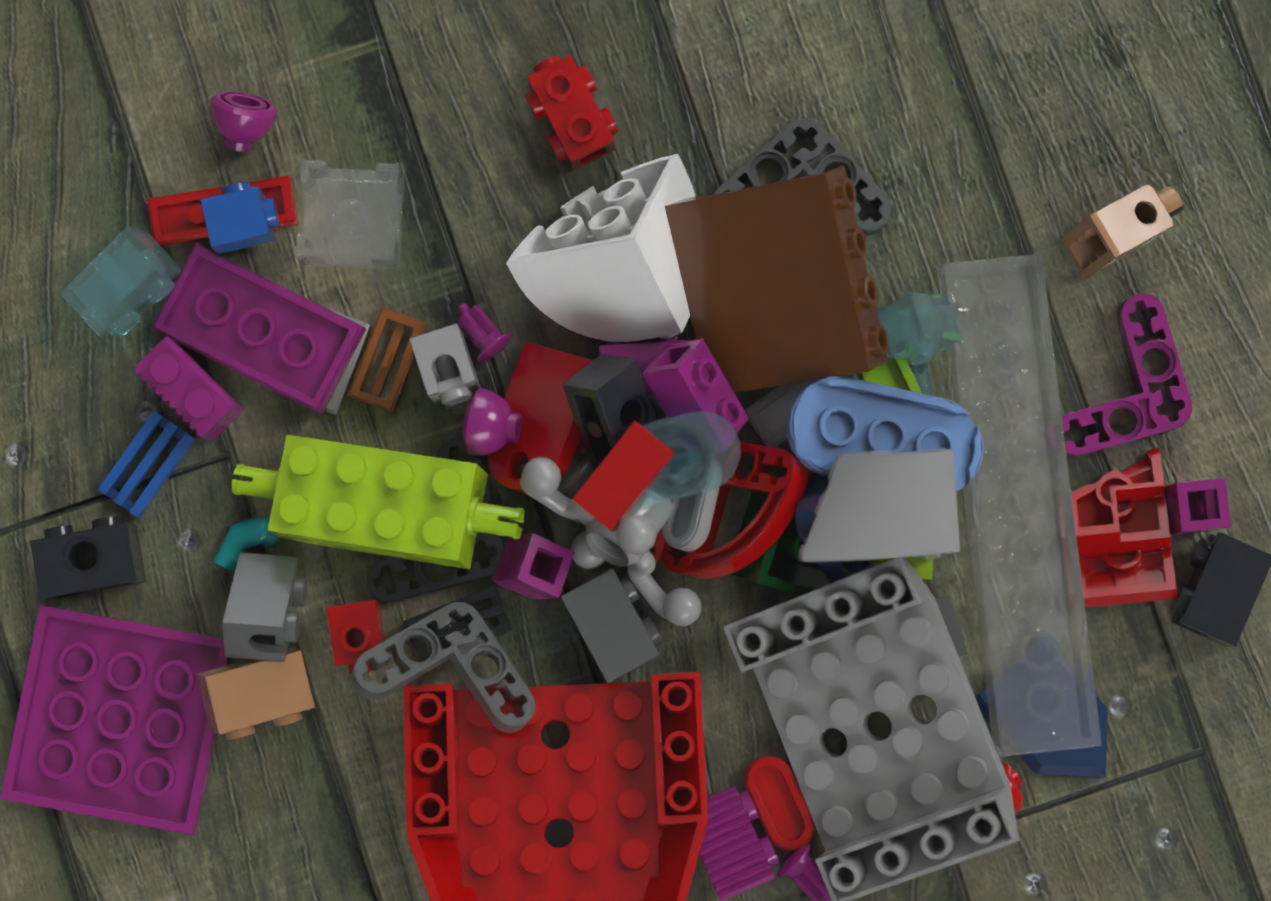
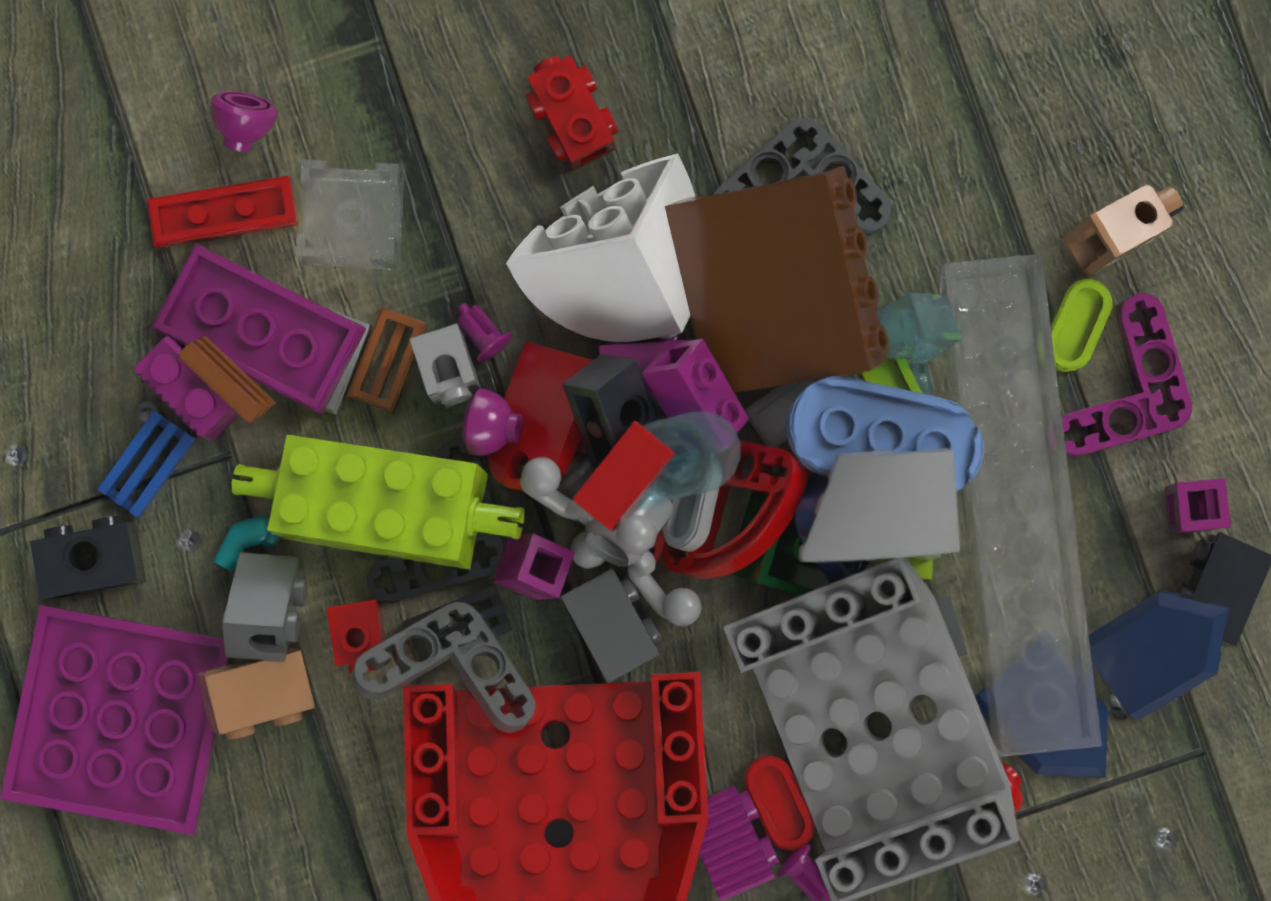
clear light blue brick [60,226,182,336] -> none
blue brick [200,182,280,254] -> none
red slope [1066,448,1177,608] -> none
none -> dark orange tile [178,336,276,423]
none -> lime tile [1042,279,1112,372]
none -> dark blue tile [1082,590,1230,721]

